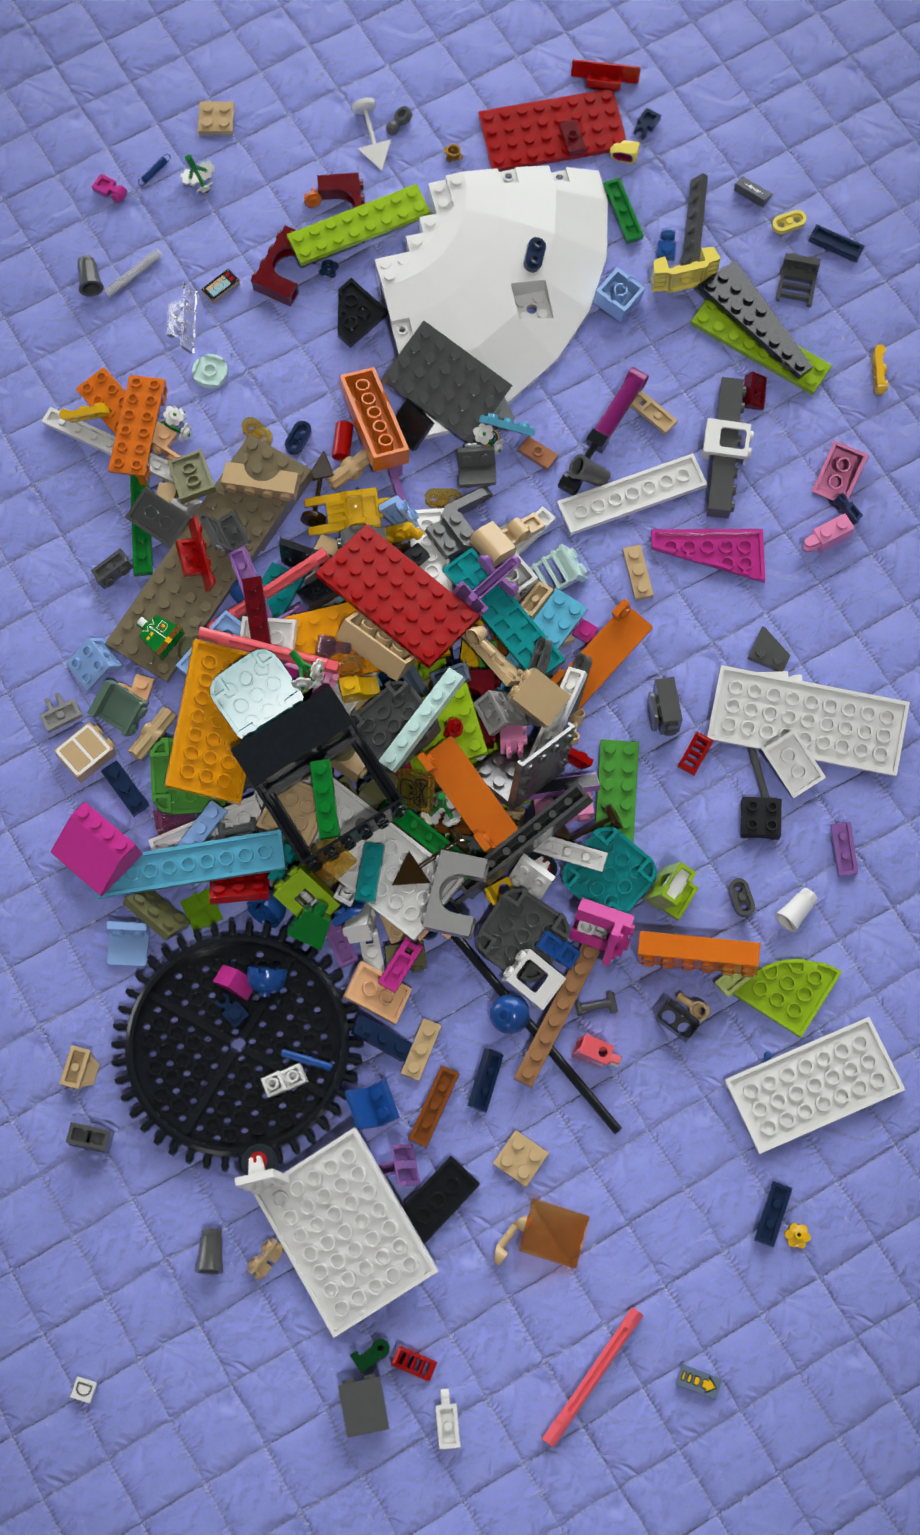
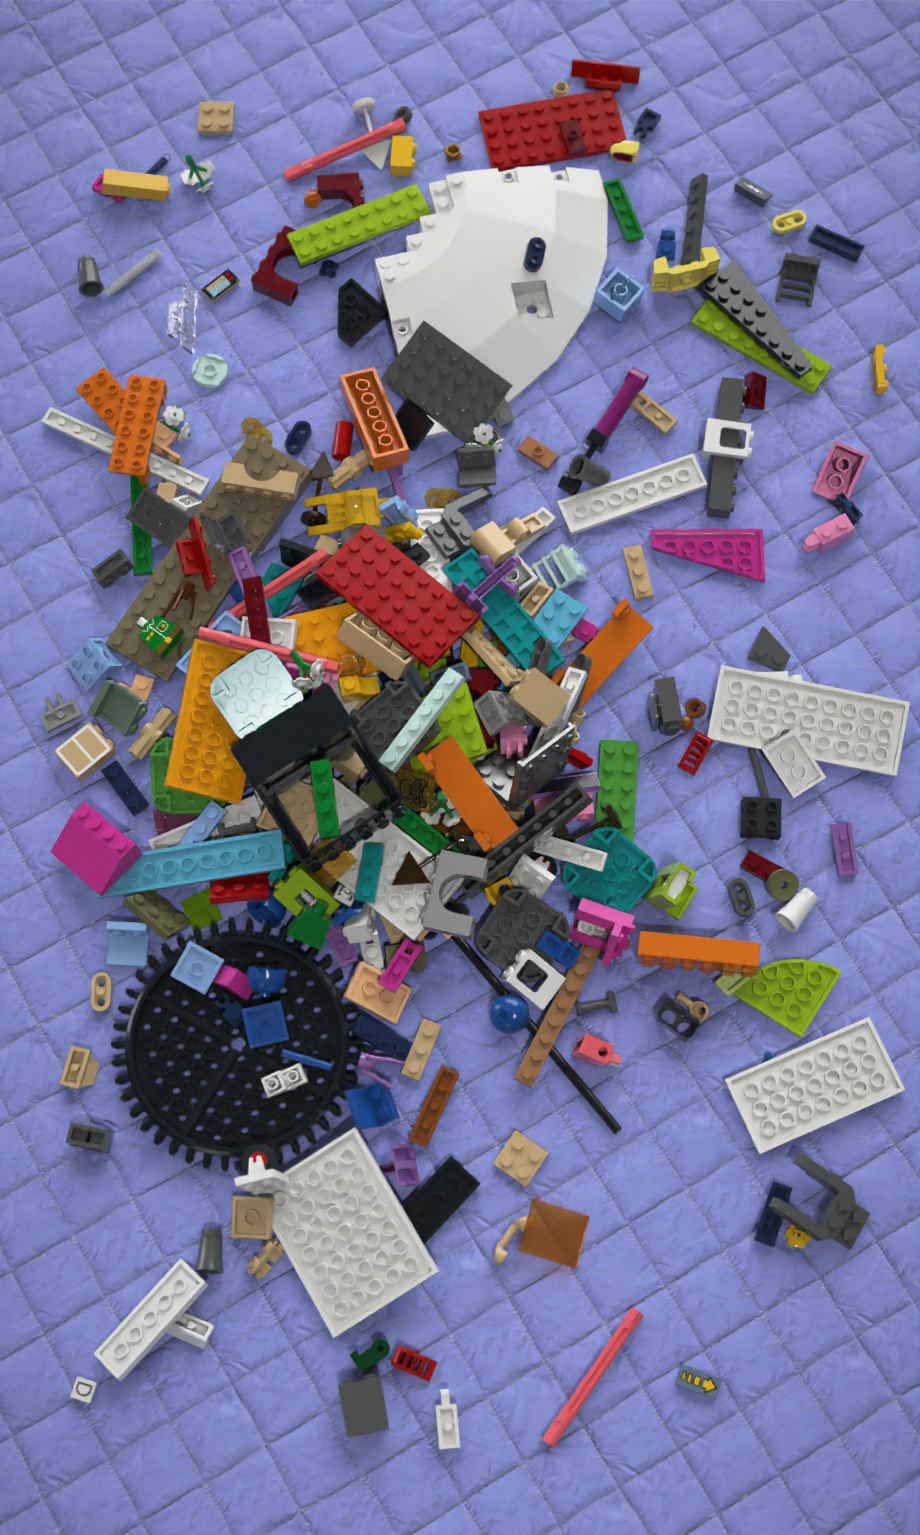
yellow plate [59,403,110,423] -> none
olive plate [167,449,217,504] -> none
axle [314,635,352,659] -> none
red plate [443,717,463,738] -> none
tan bar [466,626,497,658] -> none
dark blue plate [467,1048,504,1113] -> none
medium azure plate [479,413,536,436] -> none
none -> tan plate [90,972,112,1013]
none -> white plate [94,1258,208,1381]
none -> yellow brick [102,169,171,201]
none -> reddish brown plant [160,580,197,620]
none -> white slope [167,1312,215,1349]
none -> light blue tile [170,941,224,995]
none -> tan tile [231,1196,274,1240]
none -> blue plate [241,1000,289,1049]
none -> coral piece [283,118,406,182]
none -> medium lavender plant [357,1052,405,1089]
none -> yellow brick [390,135,417,176]
none -> tan plate [552,81,570,97]
none -> dark orange plate [680,698,706,731]
none -> dark red plate [740,850,784,883]
none -> olive piece [767,869,799,901]
none -> dark grey plate [768,1154,870,1249]

